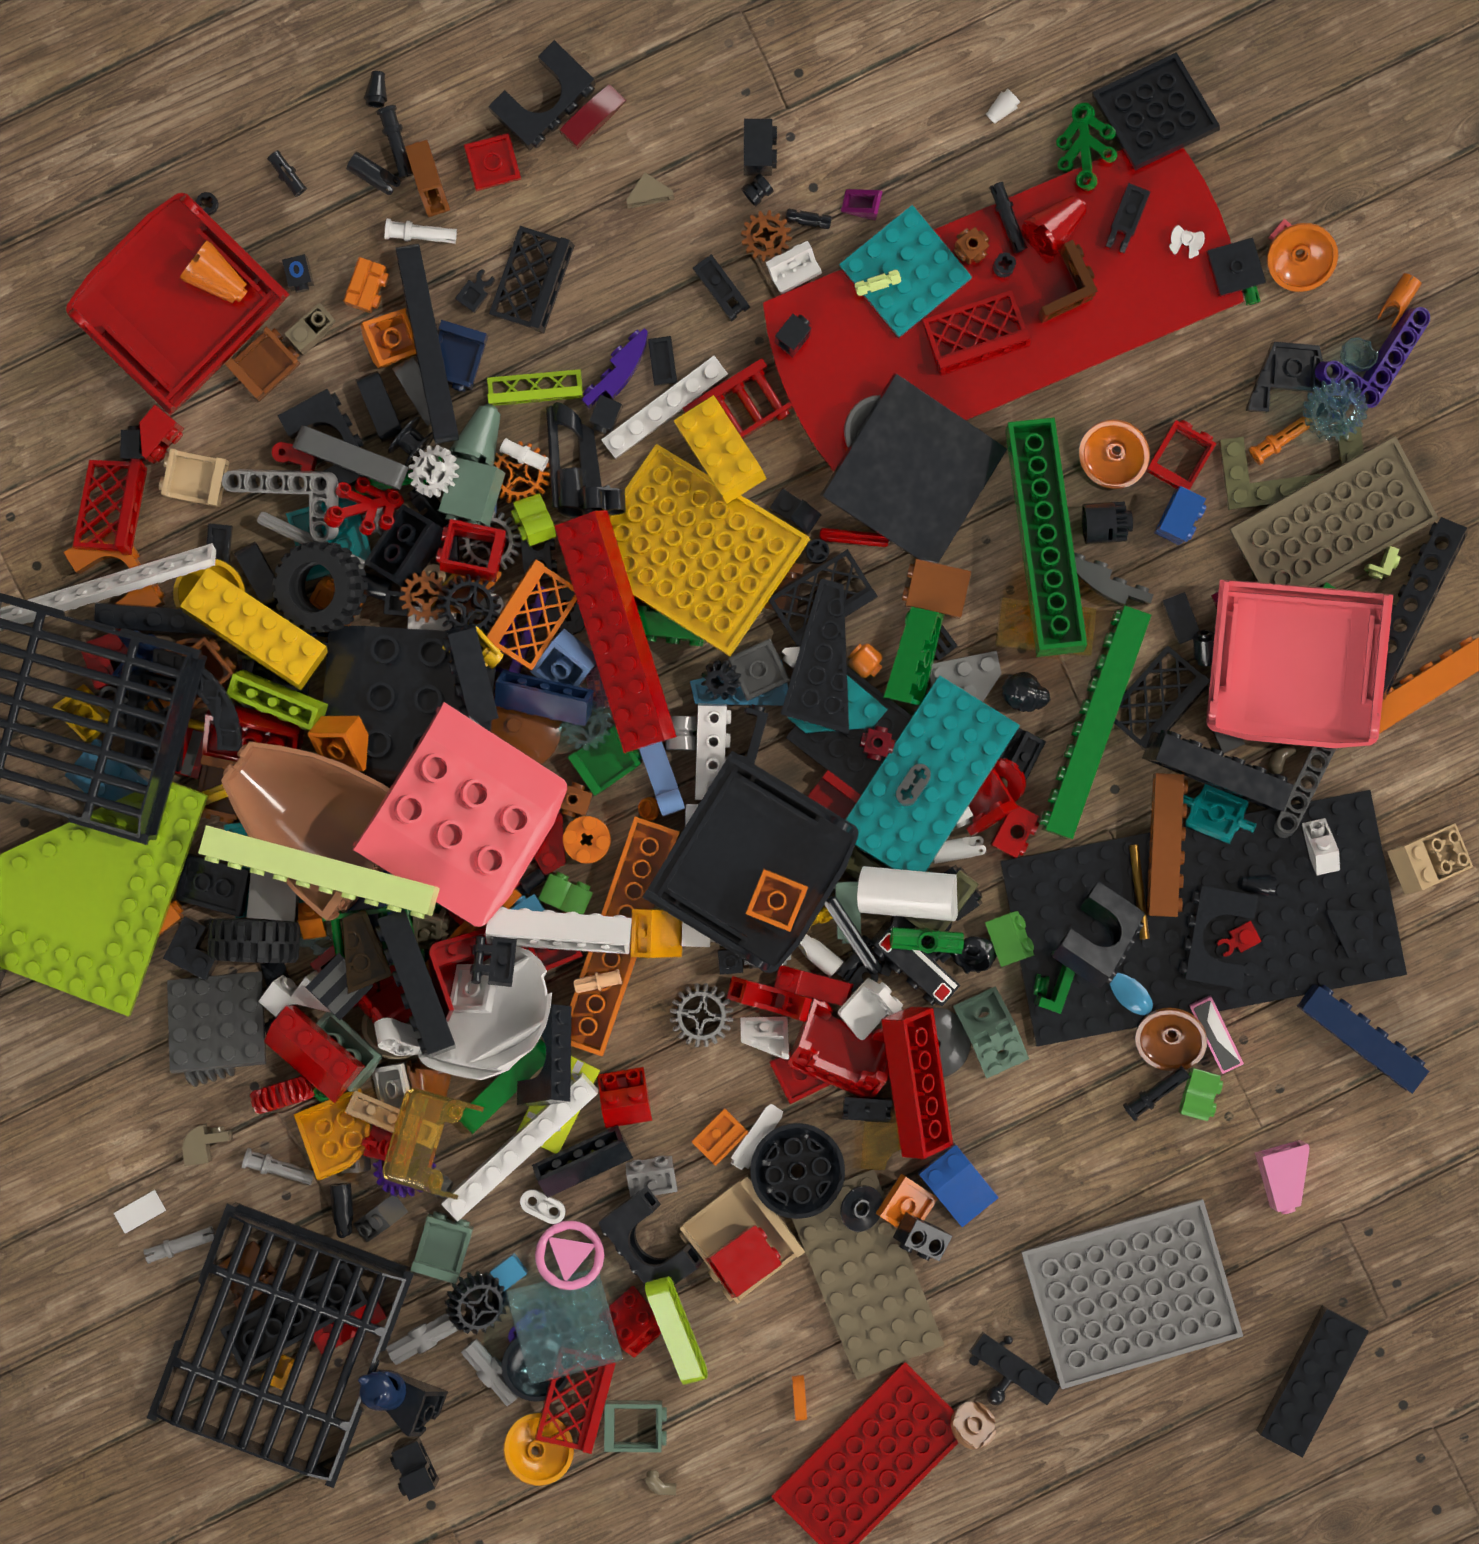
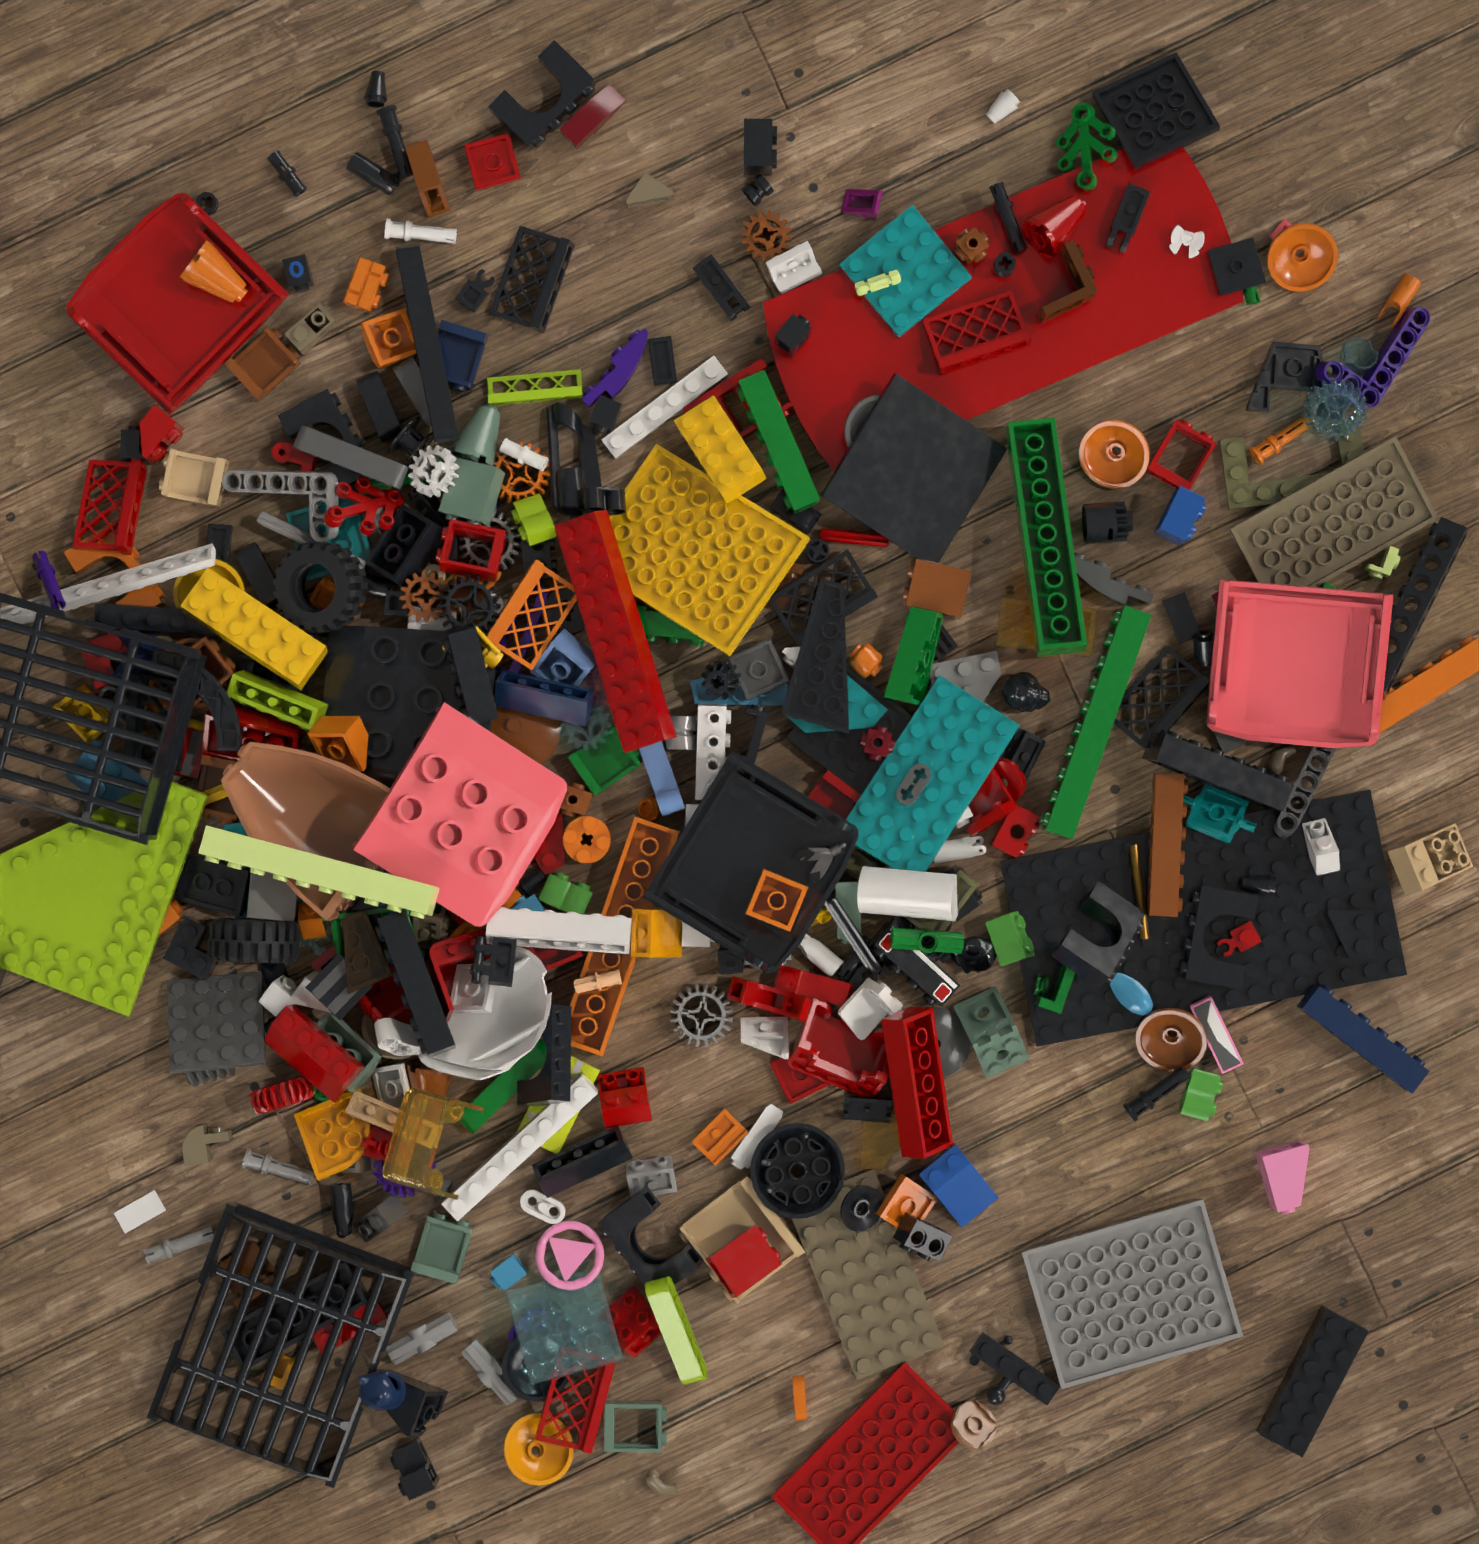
black gear [445,1270,509,1335] -> none
black axle [785,208,832,229] -> none
none -> dark purple pin [32,551,66,610]
none -> green brick [736,370,820,514]
none -> flat silver piece [795,842,846,883]

